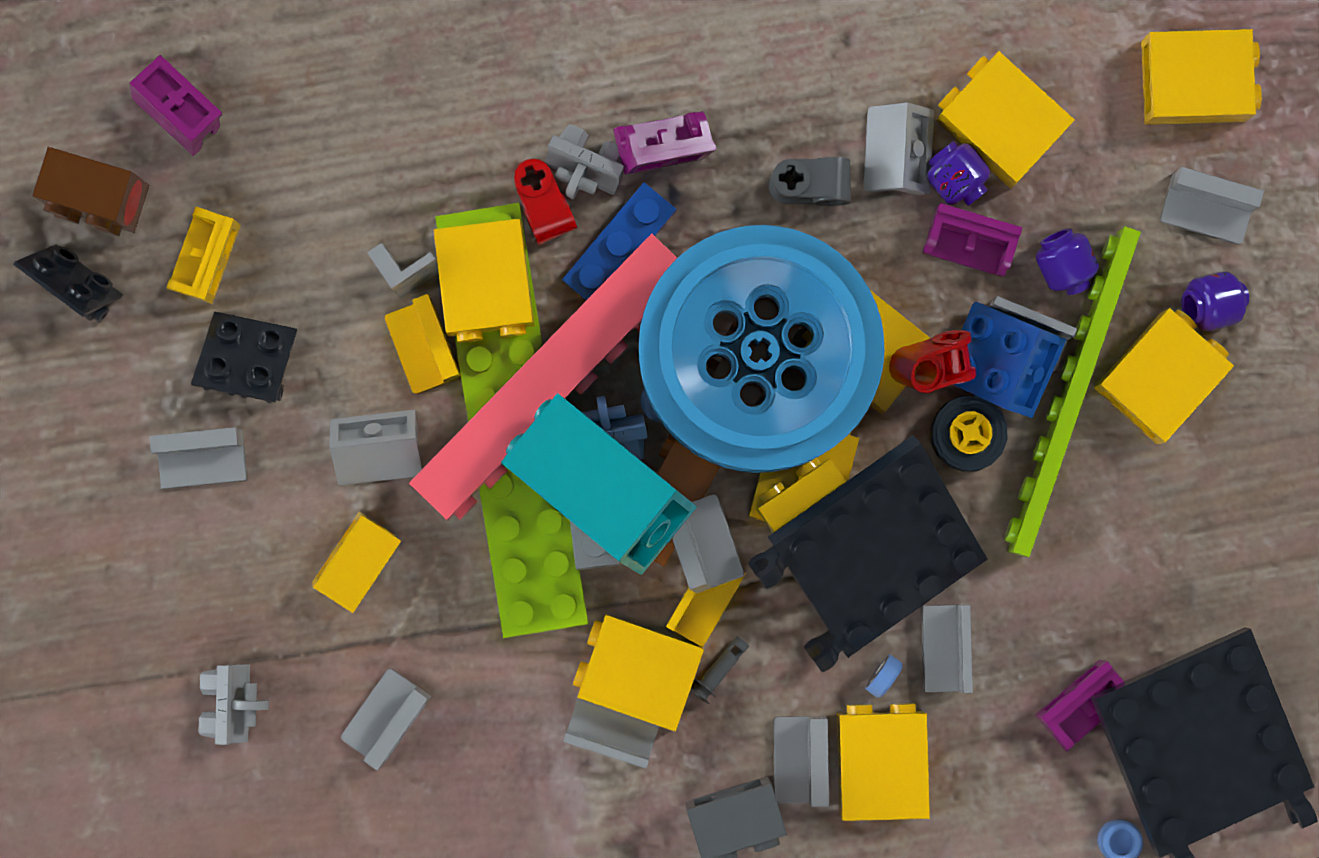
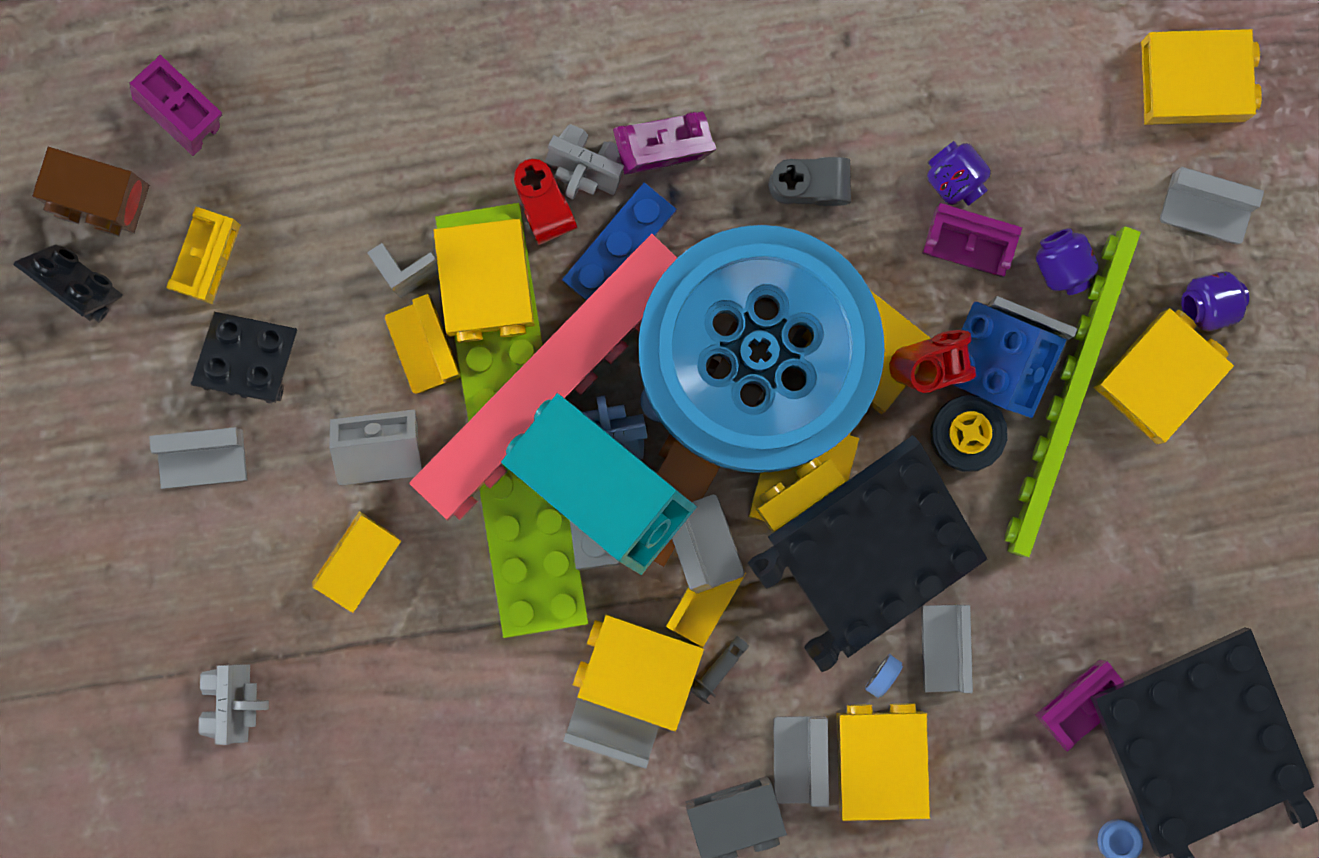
light grey panel [341,669,432,771] -> none
light grey panel [864,102,934,195] -> none
yellow brick [936,51,1075,189] -> none

